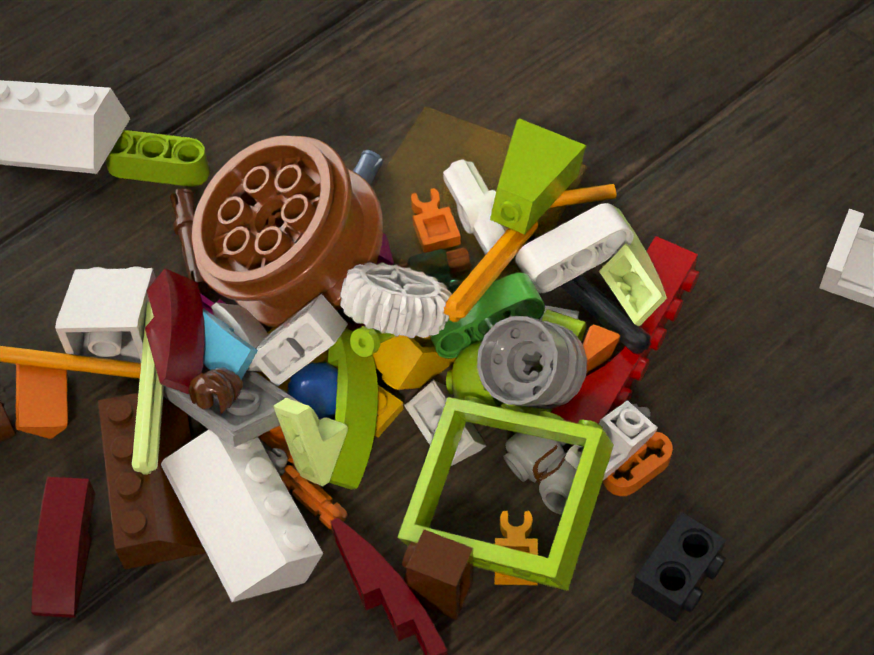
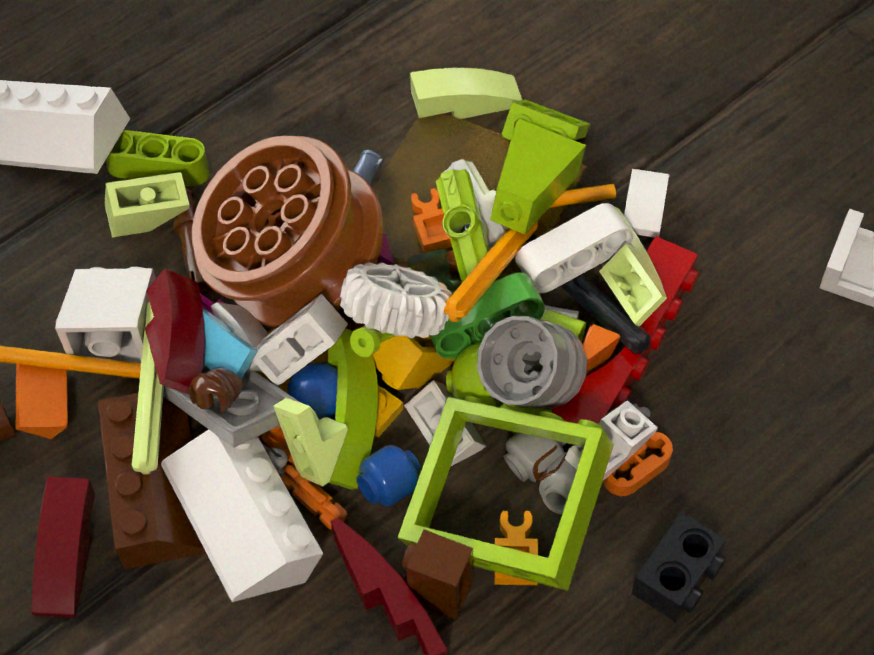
none -> yellowish green slope [104,172,189,237]
none -> blue head [356,445,420,507]
none -> yellowish green slope [410,68,522,120]
none -> lime piece [436,169,490,283]
none -> lime bracket [502,99,590,141]
none -> white slope [624,169,669,238]

